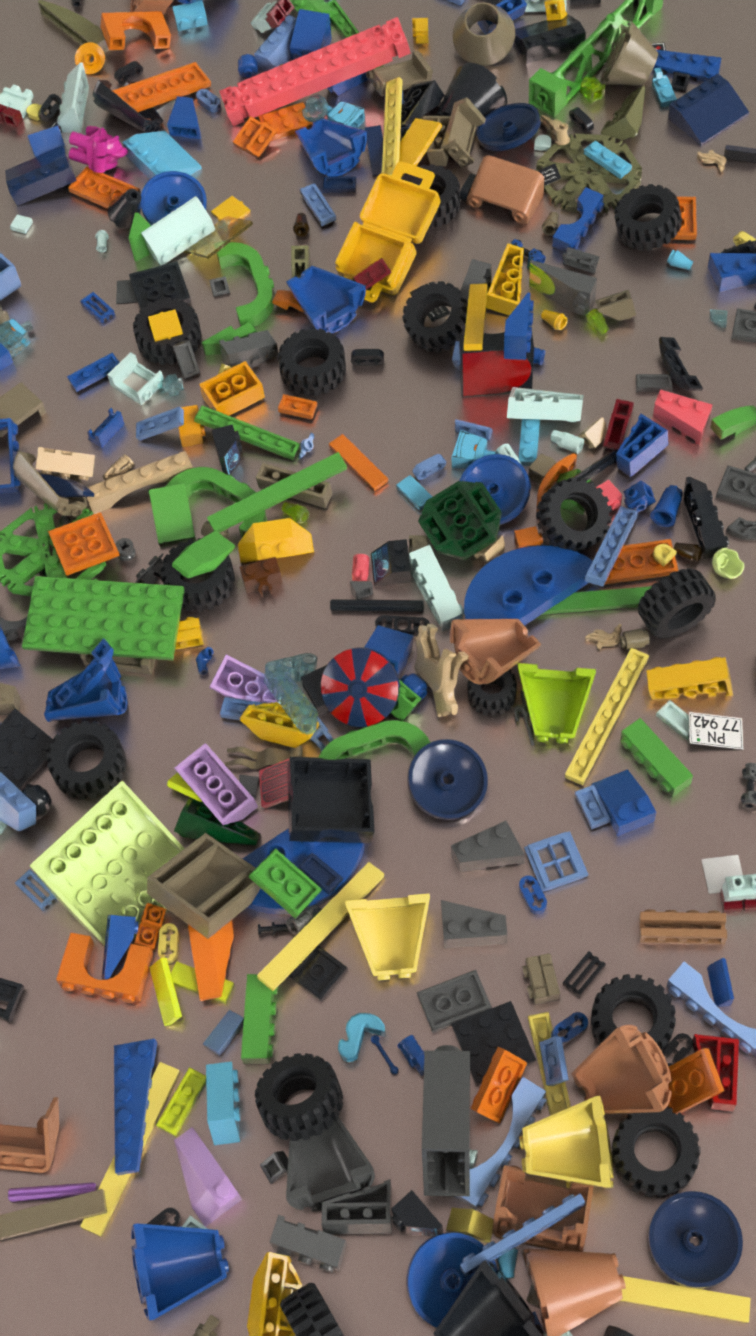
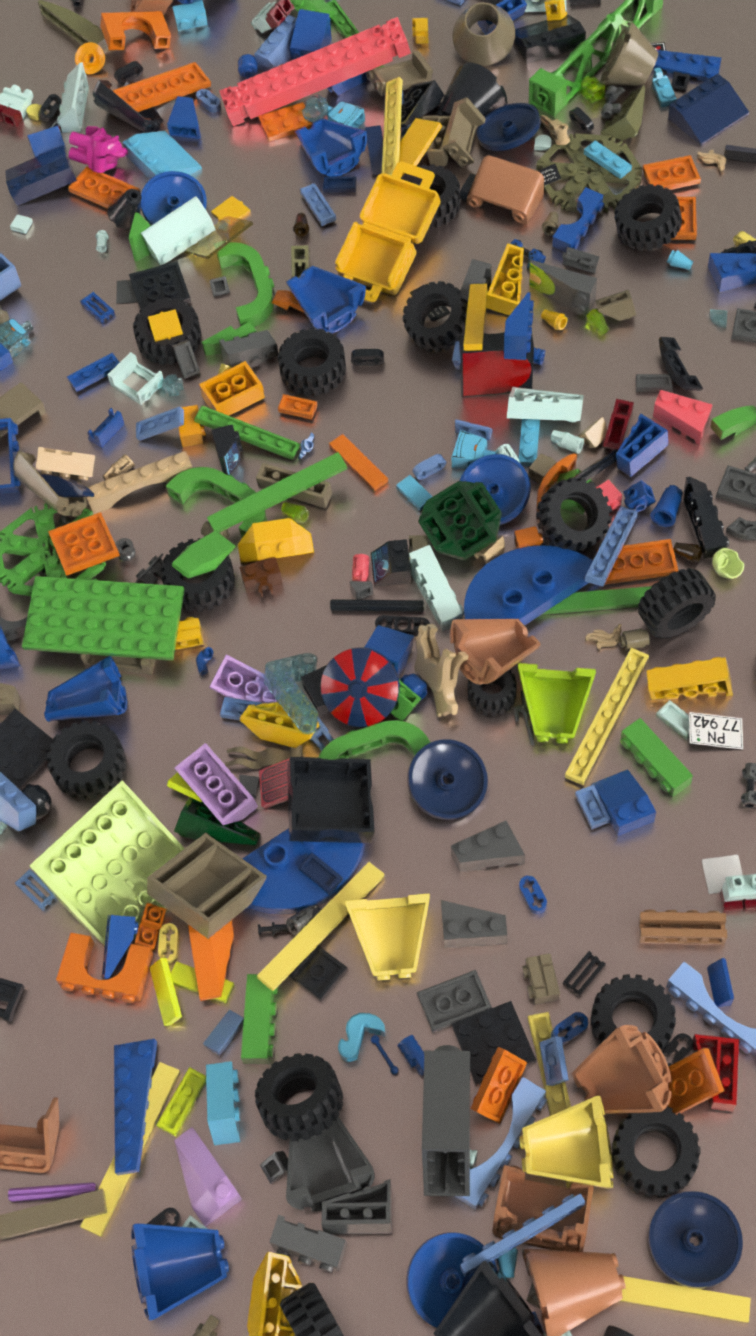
blue slope [54,638,114,708] -> none
bright green tile [149,483,195,544] -> none
orange slope [233,116,277,158] -> none
bright green tile [249,849,322,919] -> none
dark red hinge [353,257,392,290] -> none
black slope [391,1190,443,1237] -> none
light yellow slope [446,1208,494,1243] -> none
medium blue piece [524,831,589,892] -> none
light yellow tile [653,544,677,566] -> none
none -> dark grey piece [601,85,625,119]
none -> orange plate [642,155,701,190]

